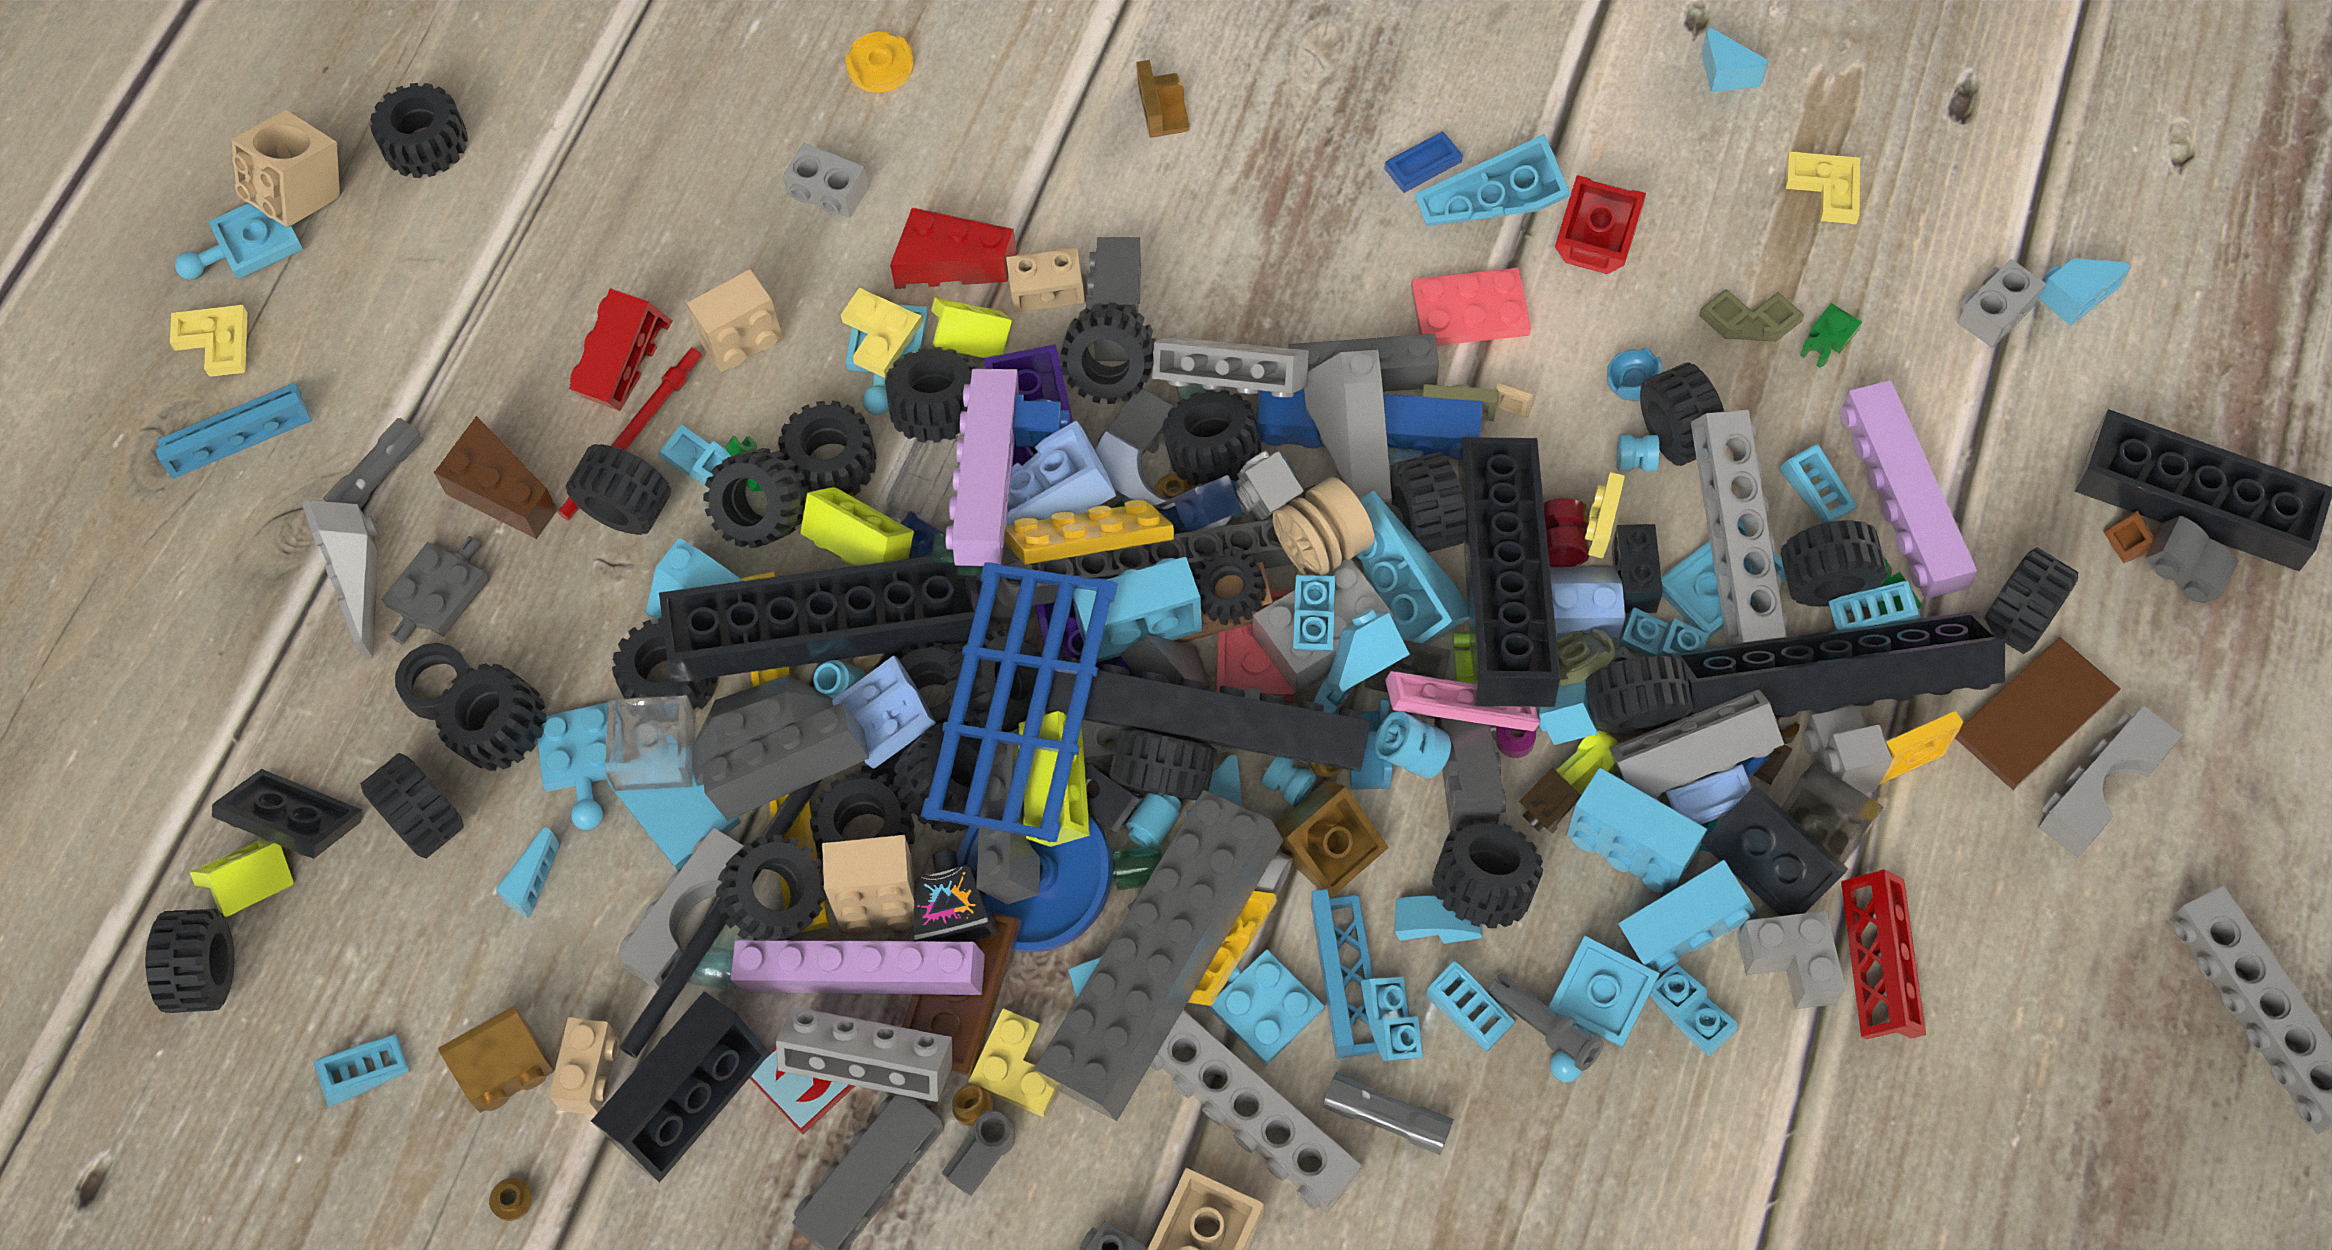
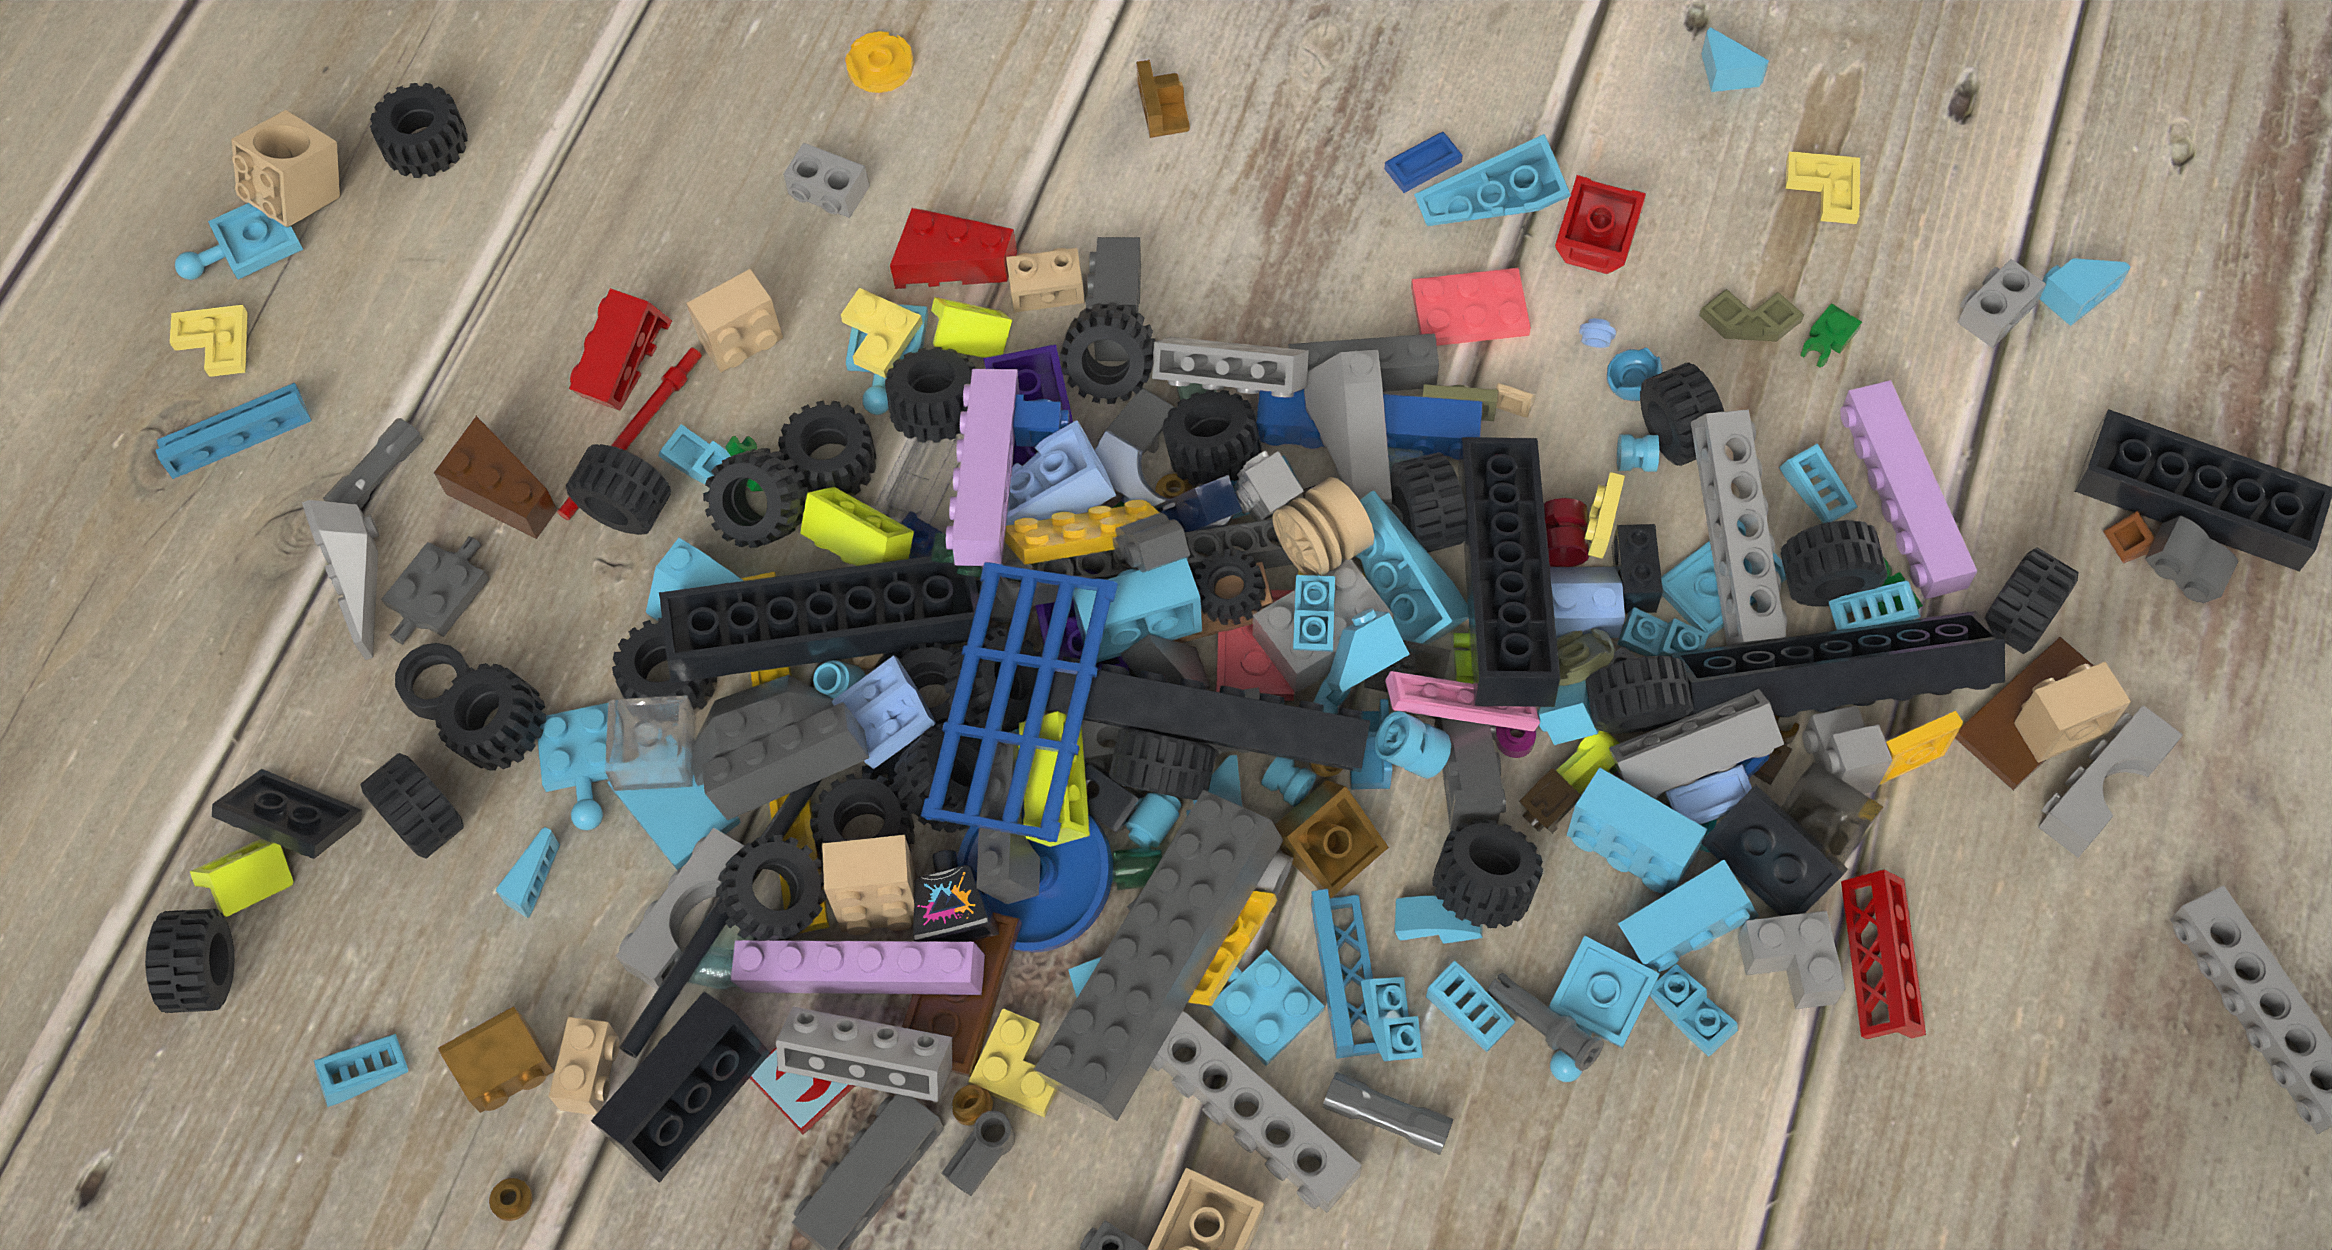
none -> dark grey brick [1113,513,1190,573]
none -> light blue plate [1579,318,1616,348]
none -> tan brick [2014,662,2131,763]

